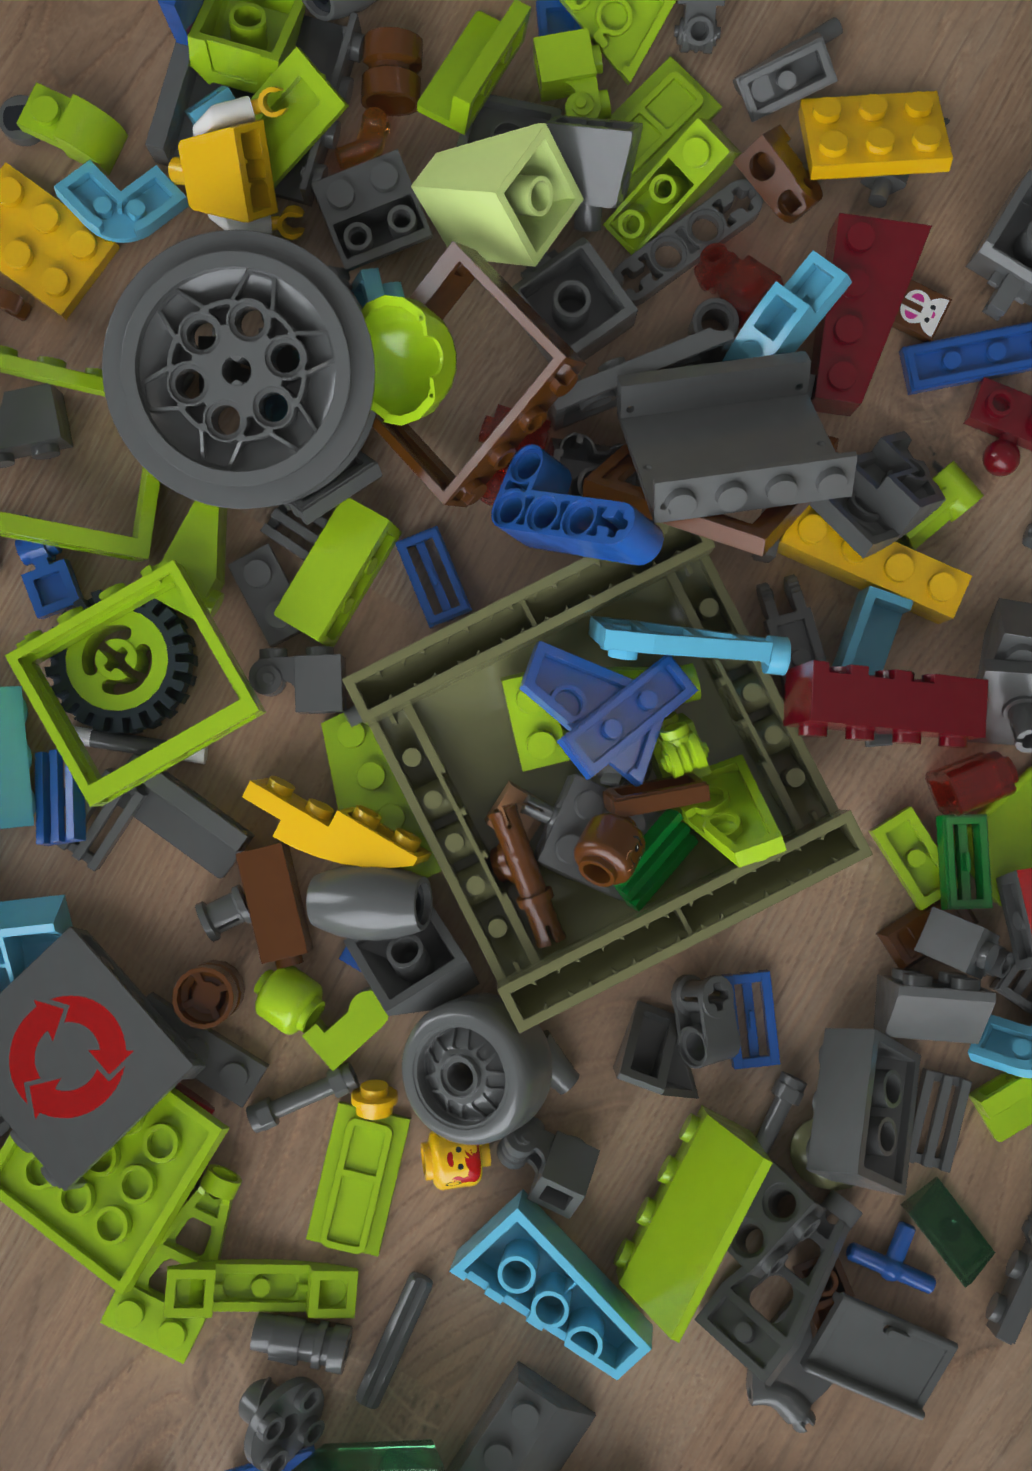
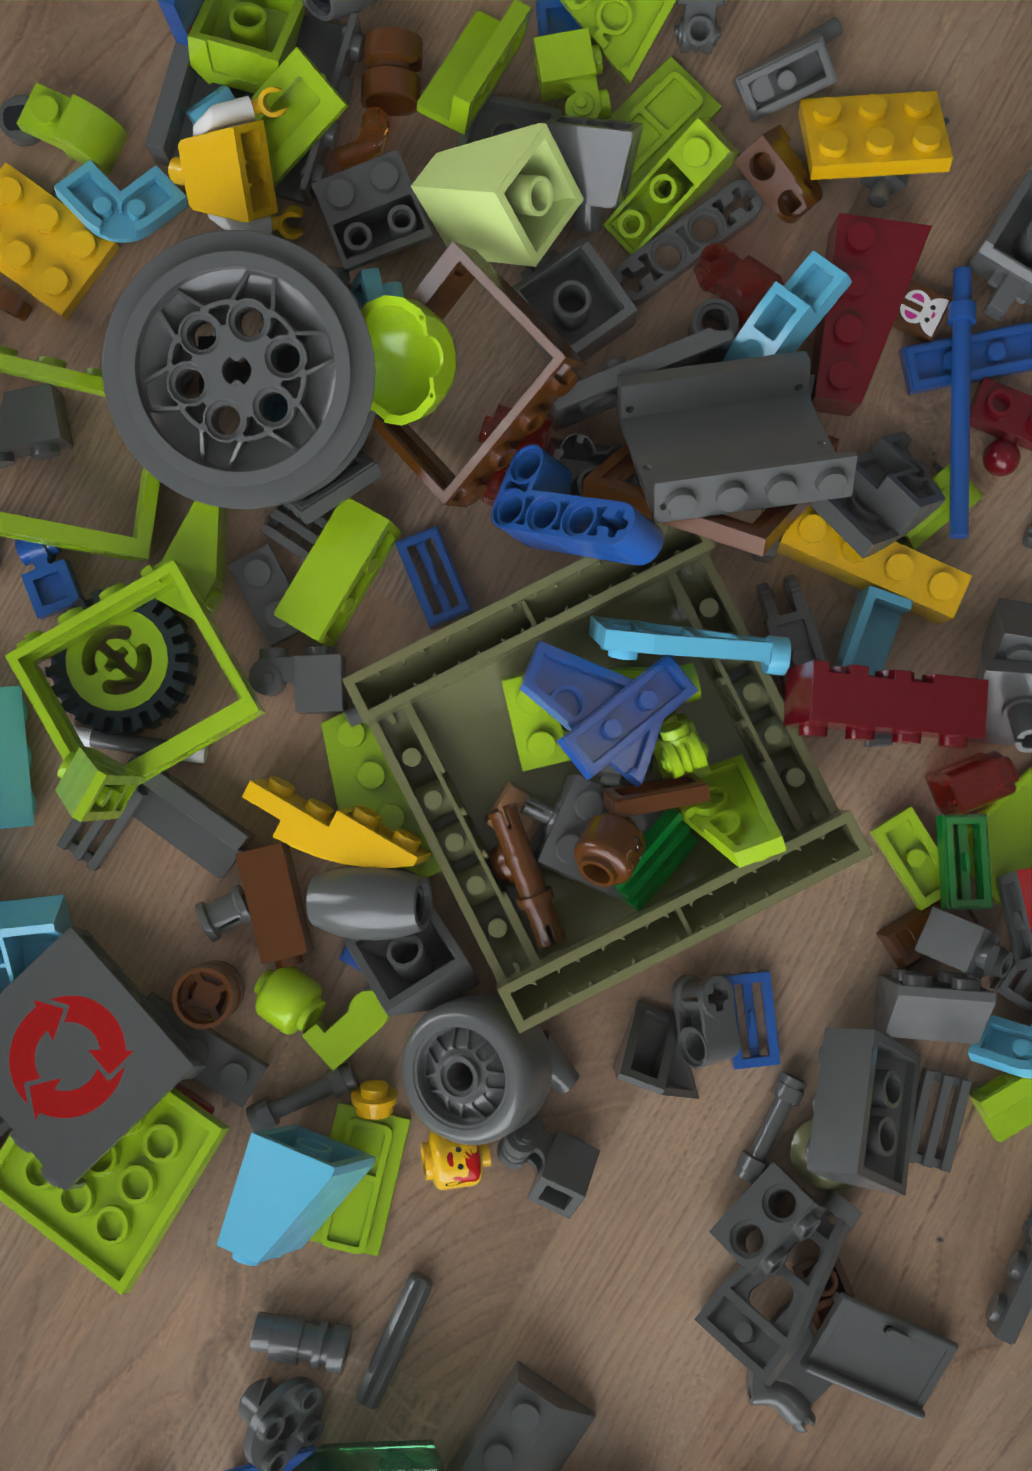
blue tile [35,749,86,846] -> none
lime plate [100,1164,242,1364] -> none
lime slope [163,1259,359,1318] -> none
medium azure wedge [449,1189,653,1380] -> none
lime slope [613,1105,773,1343] -> none
blue piece [846,1221,936,1294] -> none
clear green slope [900,1177,996,1288] -> none
none -> lime slope [55,747,143,822]
none -> medium azure slope [216,1124,376,1266]
none -> blue bar [948,266,976,539]

